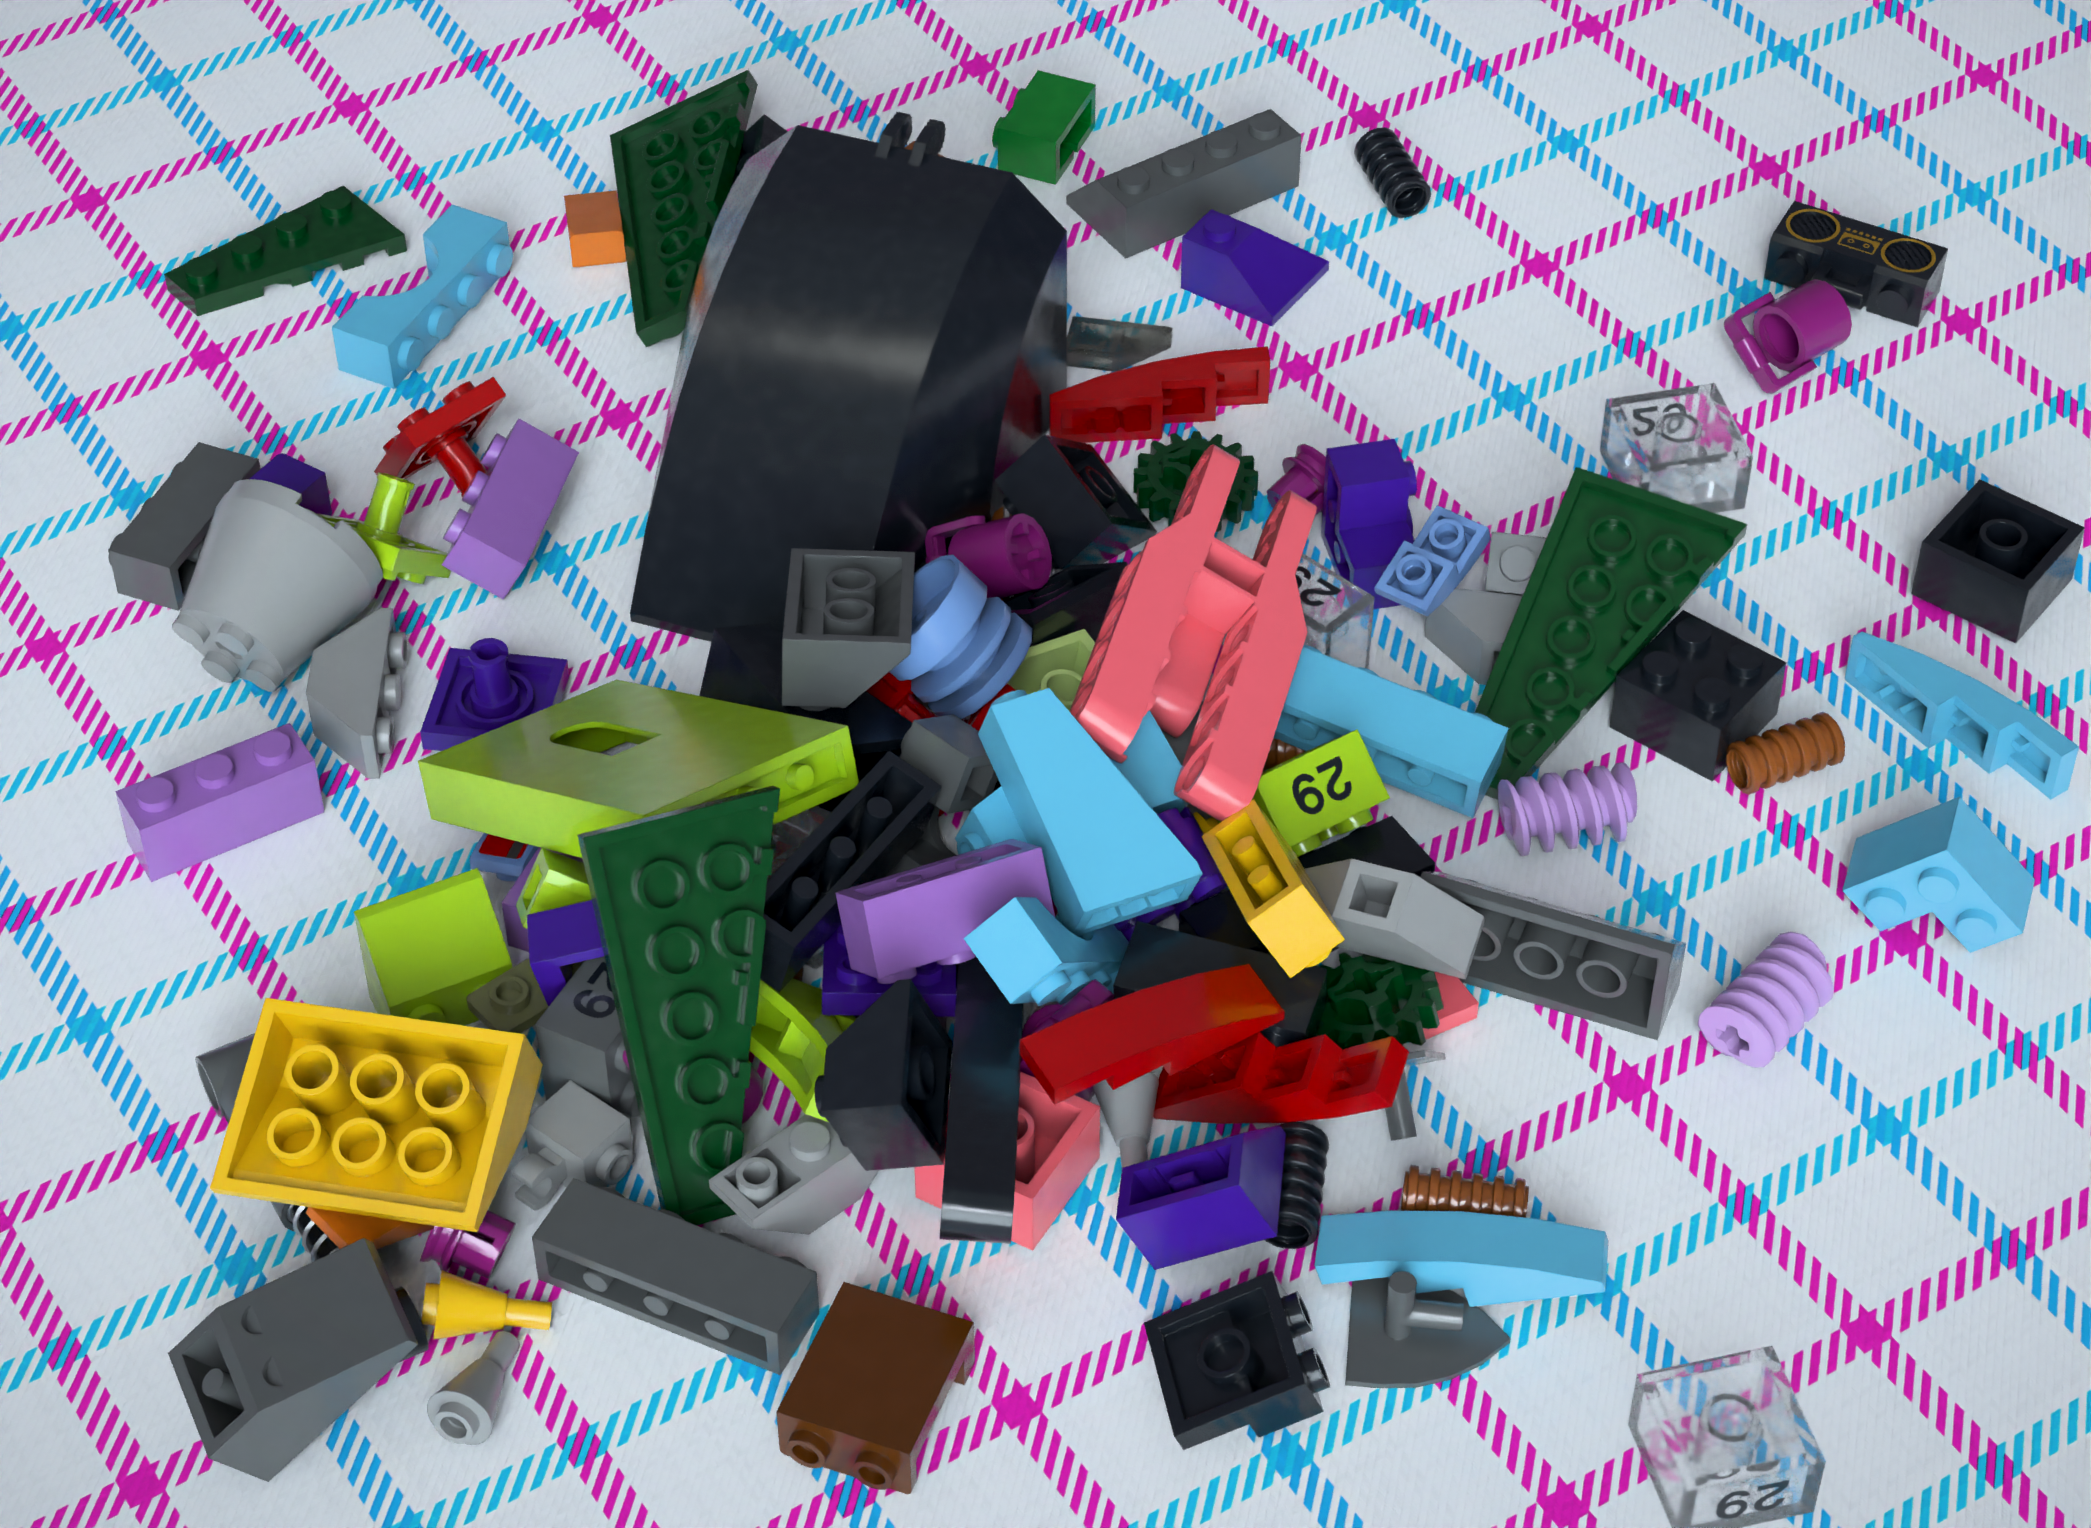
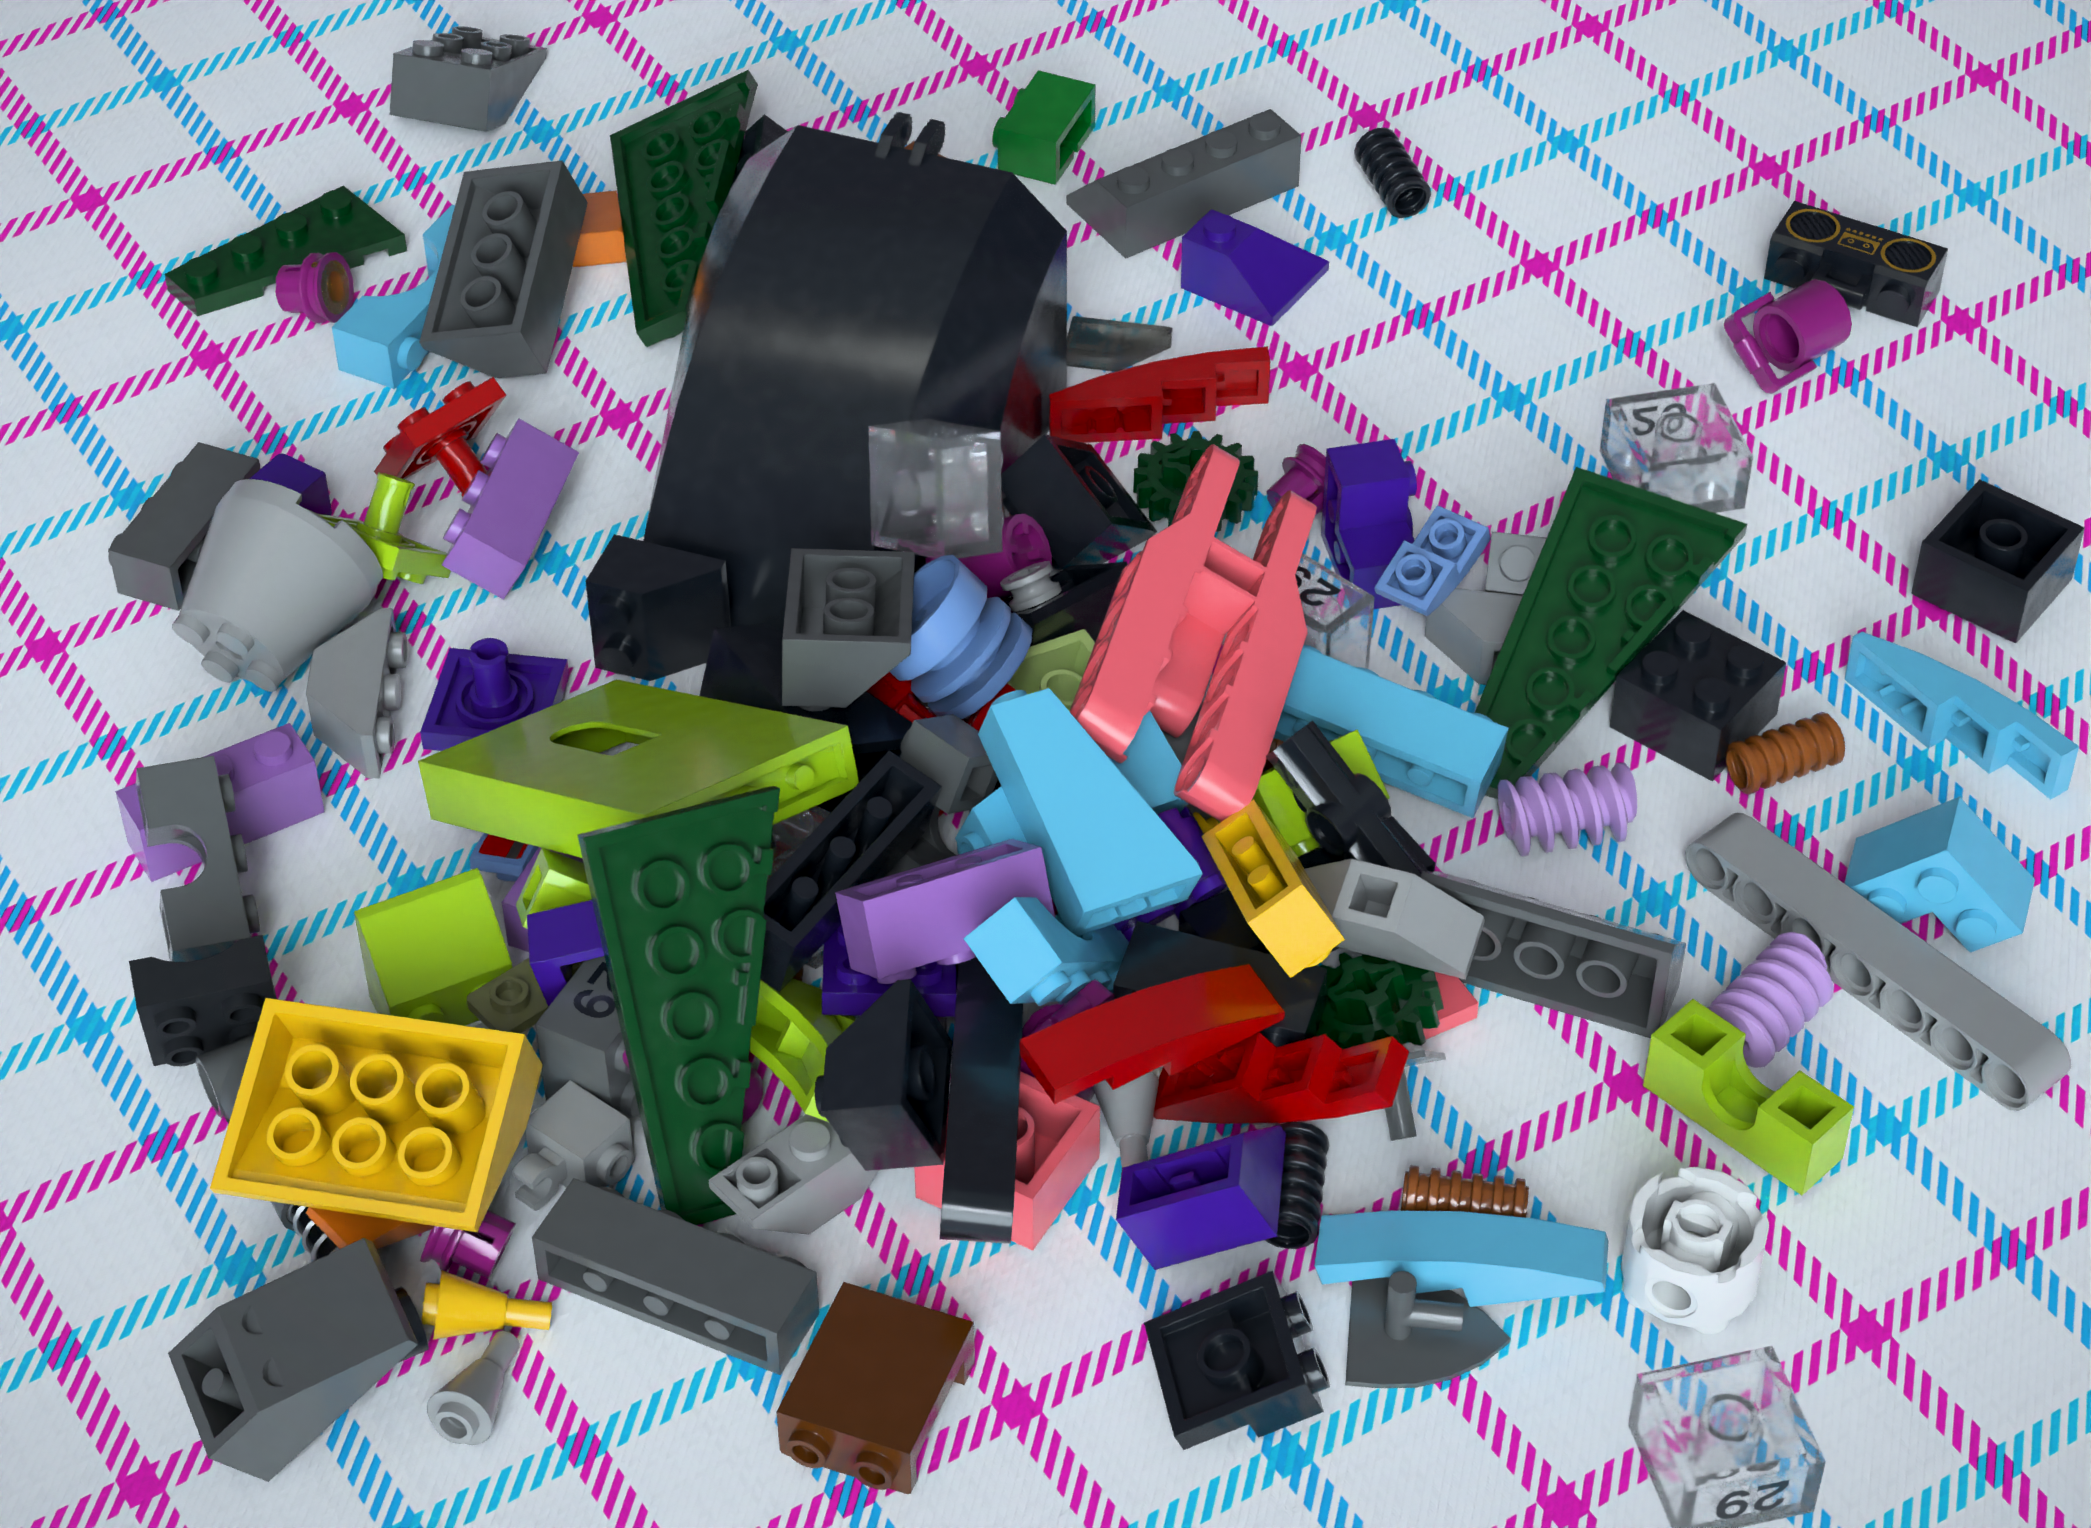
none -> black brick [129,935,277,1066]
none -> dark grey arch [136,755,260,962]
none -> magenta piece [275,252,354,323]
none -> dark grey slope [389,26,547,132]
none -> dark grey slope [419,161,588,378]
none -> black slope [585,534,731,681]
none -> clear brick [869,419,1004,559]
none -> light grey bush [1000,561,1062,612]
none -> black piece [1266,720,1428,877]
none -> white brick [1621,1167,1769,1334]
none -> lime arch [1643,999,1854,1195]
none -> light grey beam [1685,813,2071,1111]

